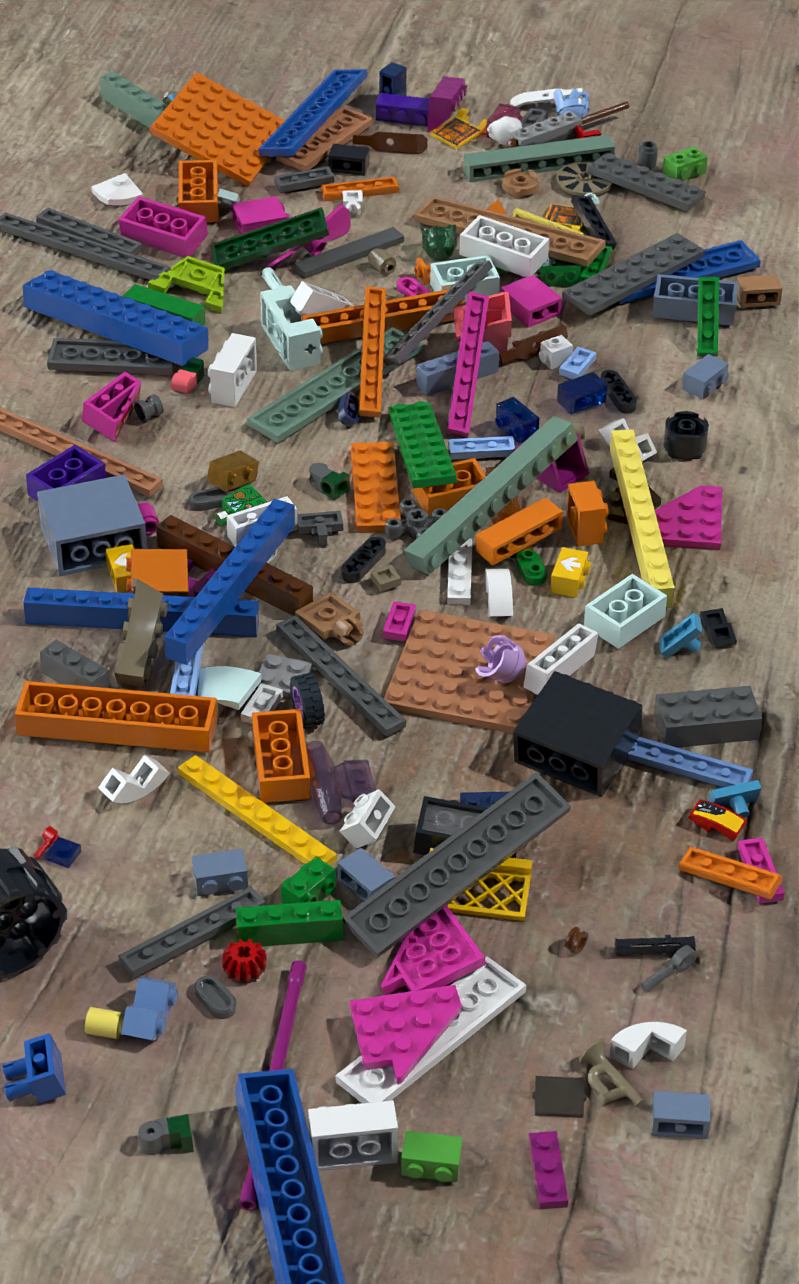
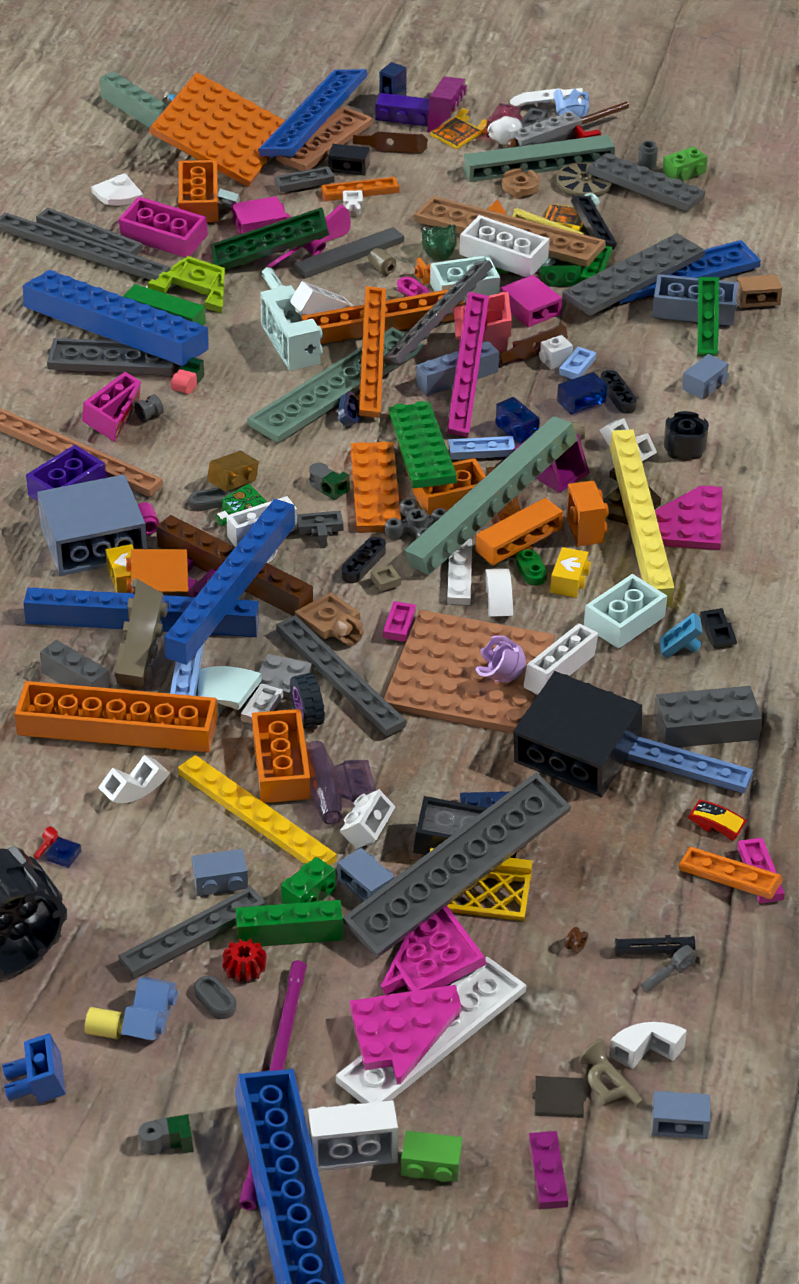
white brick [208,333,257,407] -> none
dark azure tile [708,780,762,818] -> none

